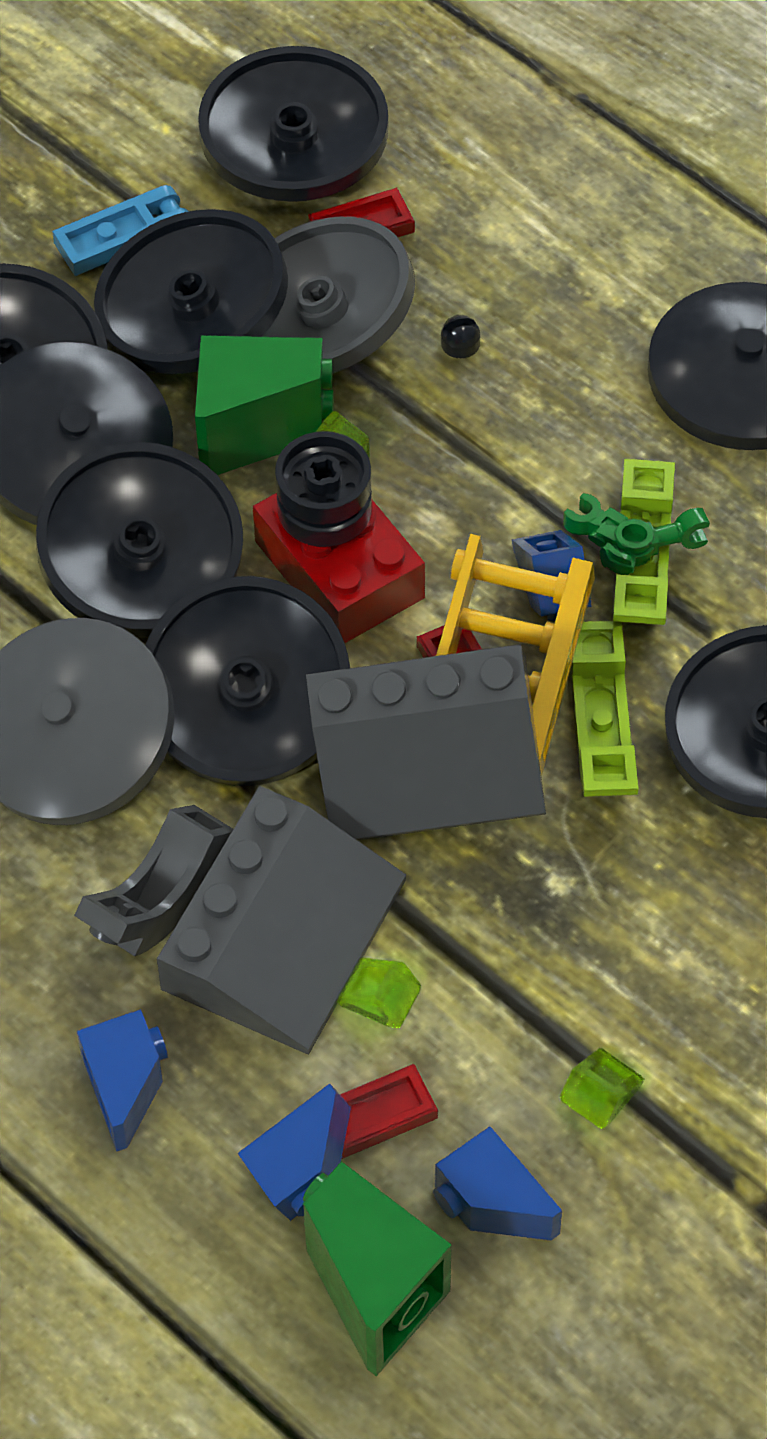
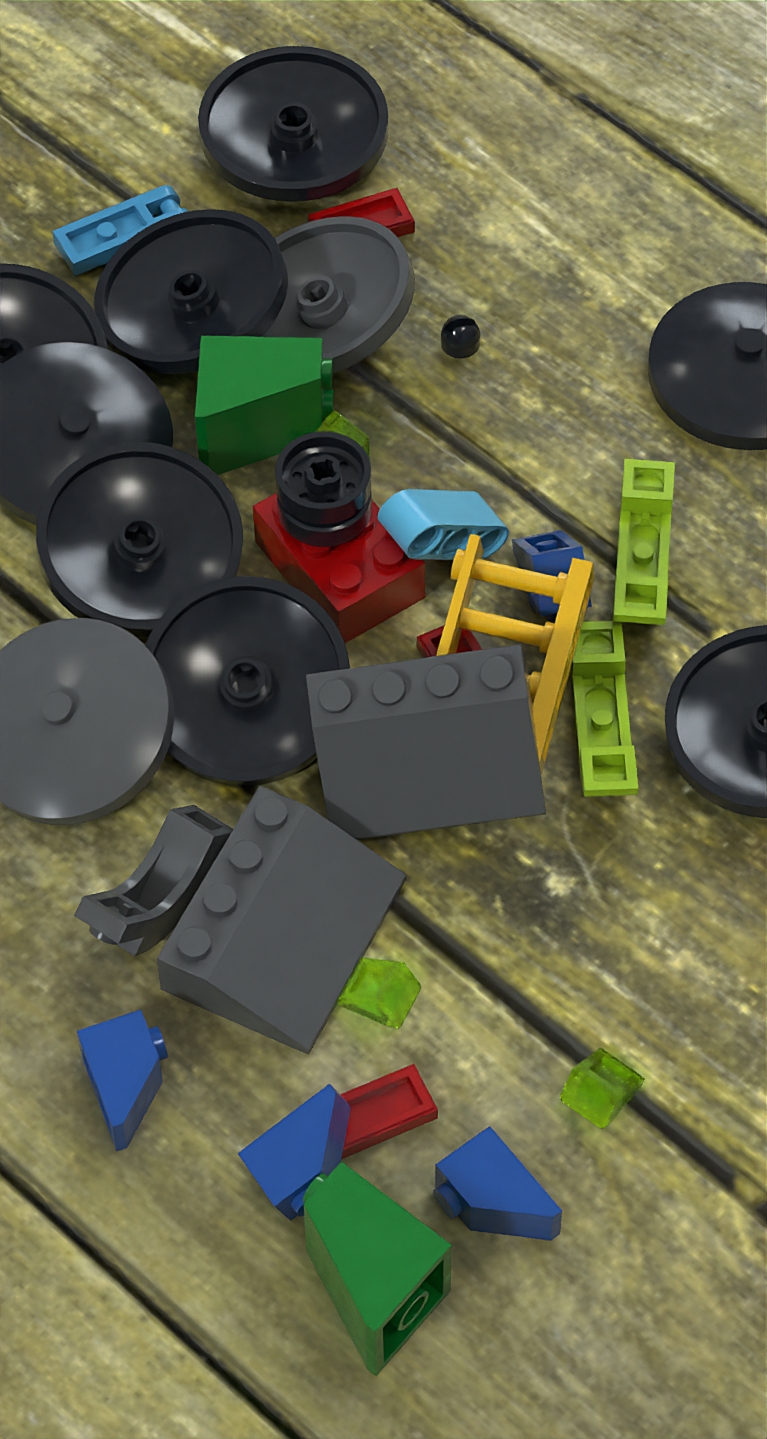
green piece [563,493,710,575] -> none
none -> medium azure beam [377,489,509,560]

